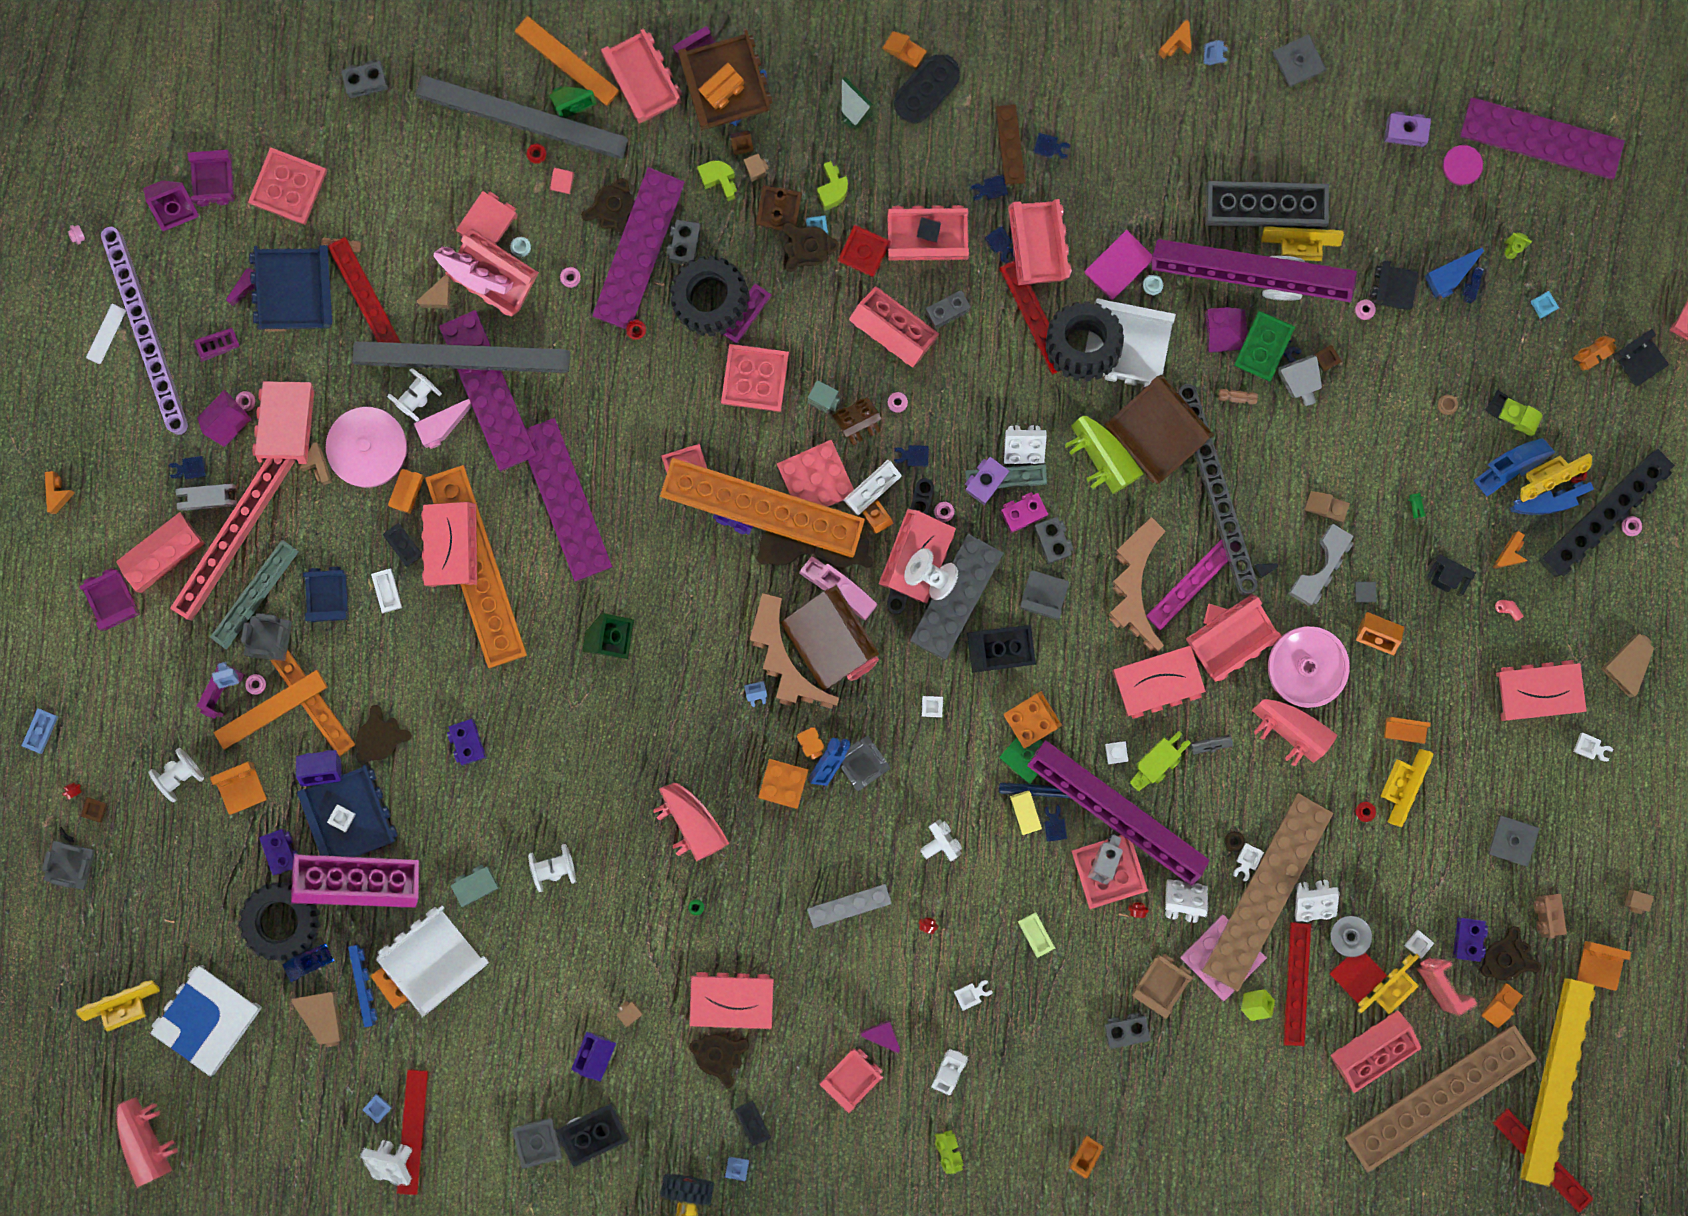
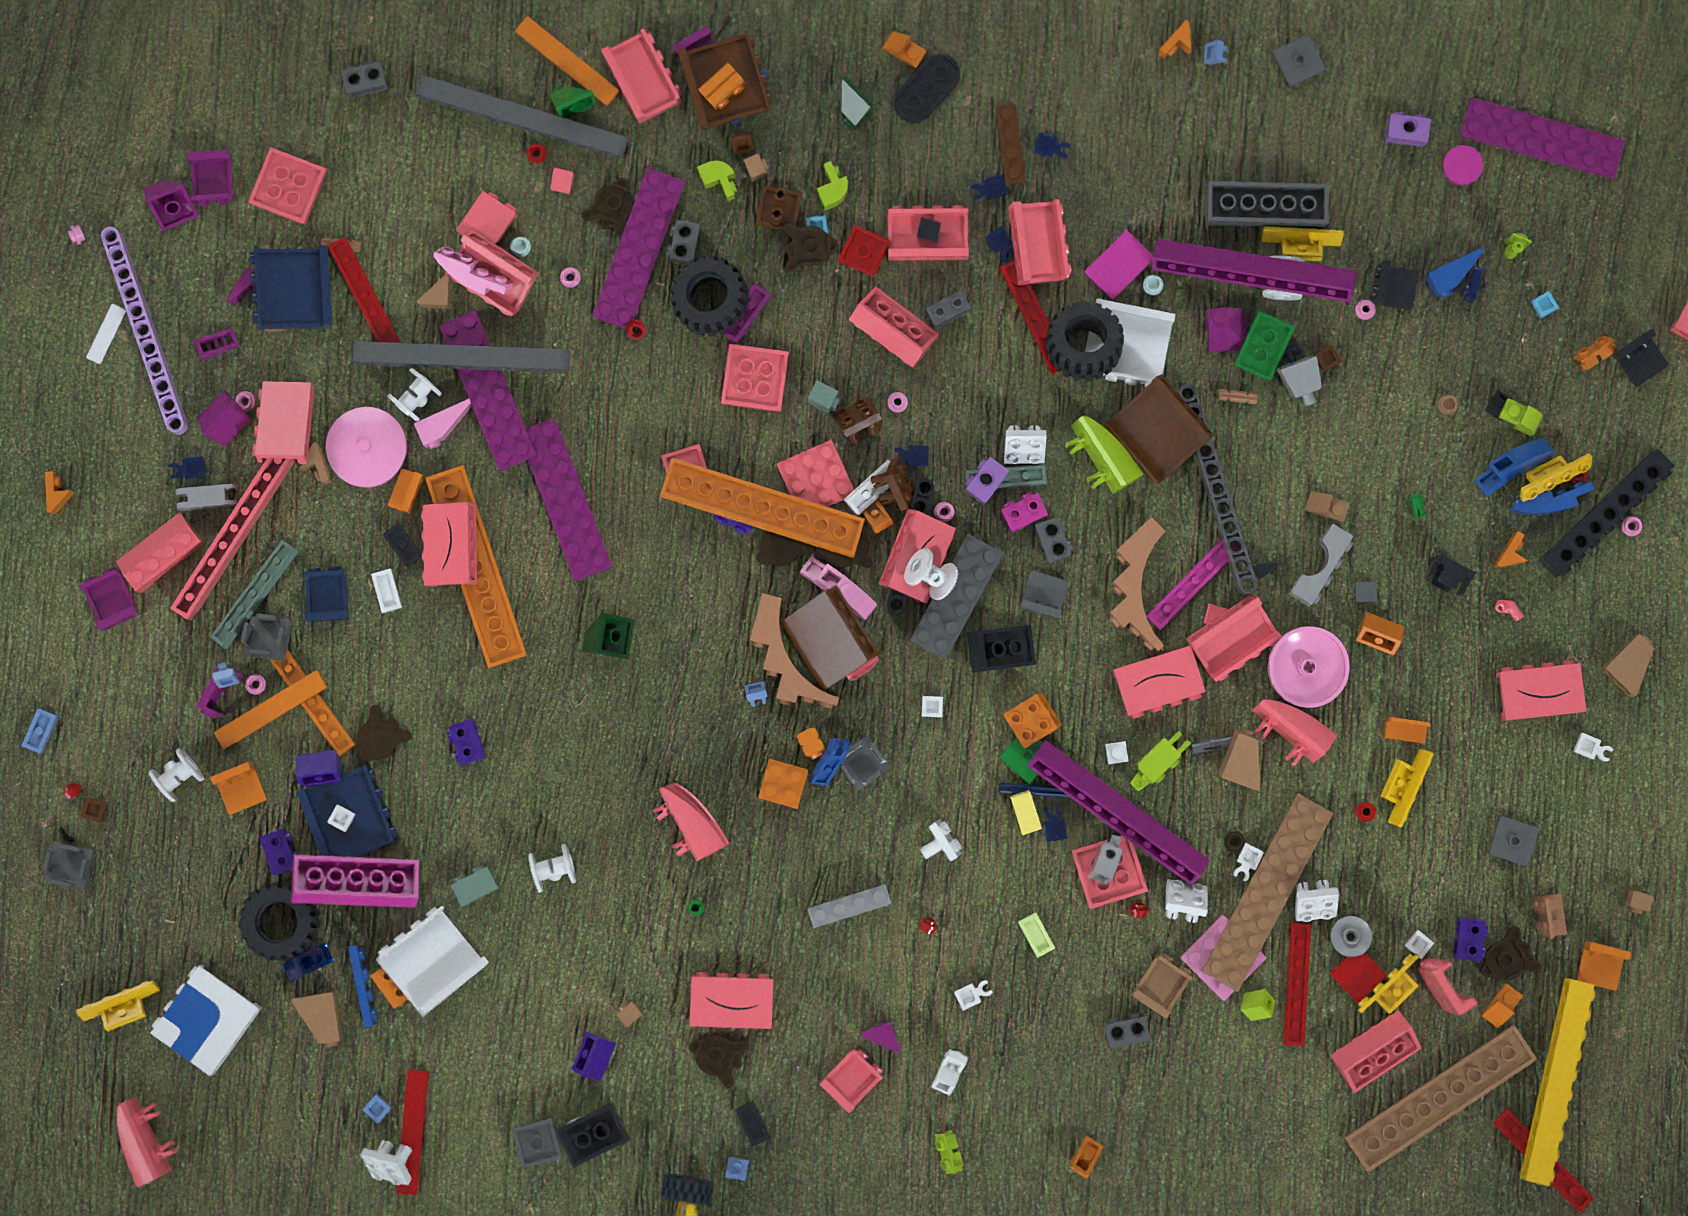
none -> reddish brown plate [871,457,915,511]
none -> medium nougat slope [1218,728,1260,791]

